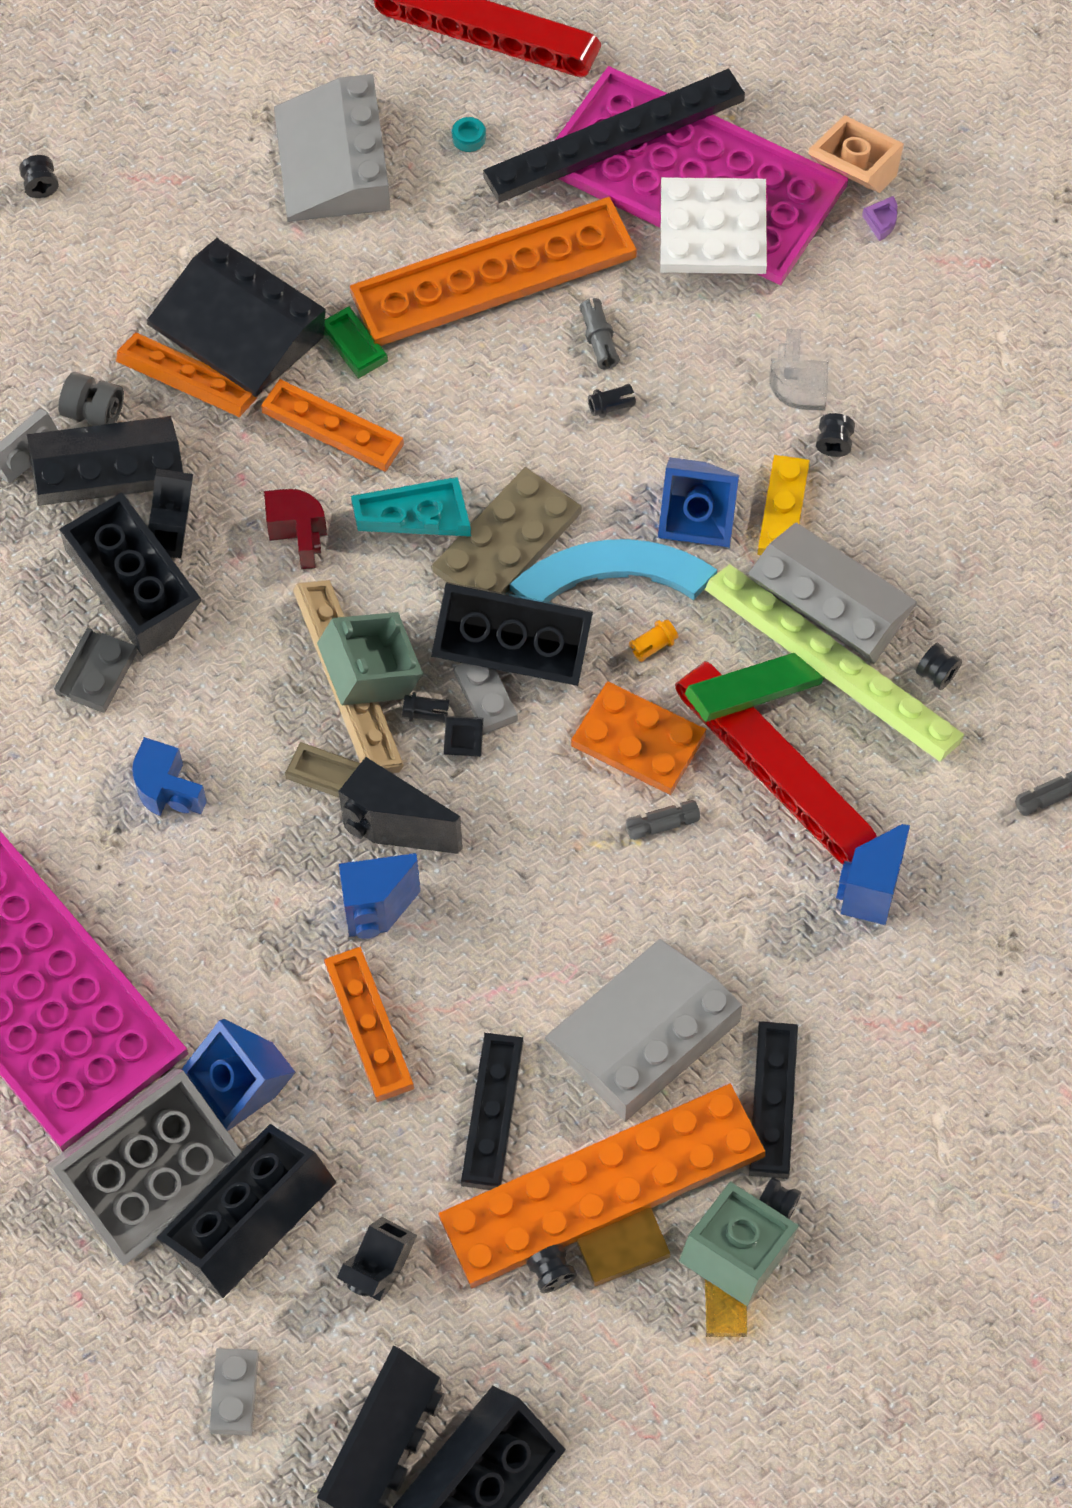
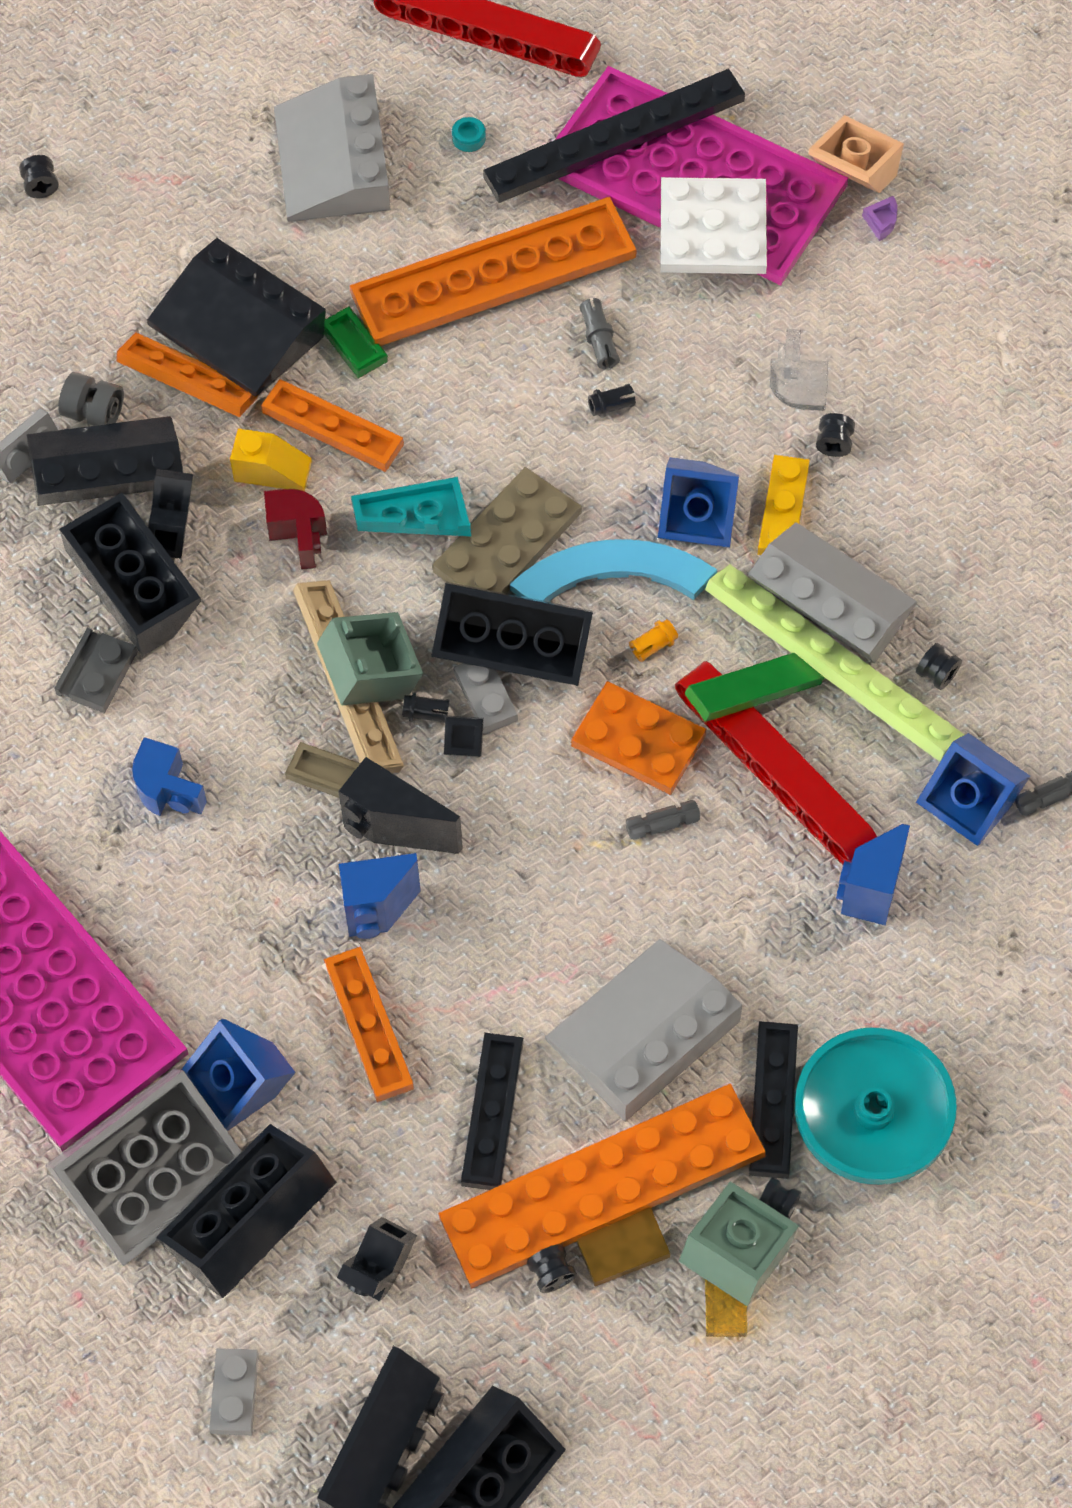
none -> yellow slope [230,428,312,491]
none -> teal dish [795,1027,957,1185]
none -> blue slope [916,733,1030,846]

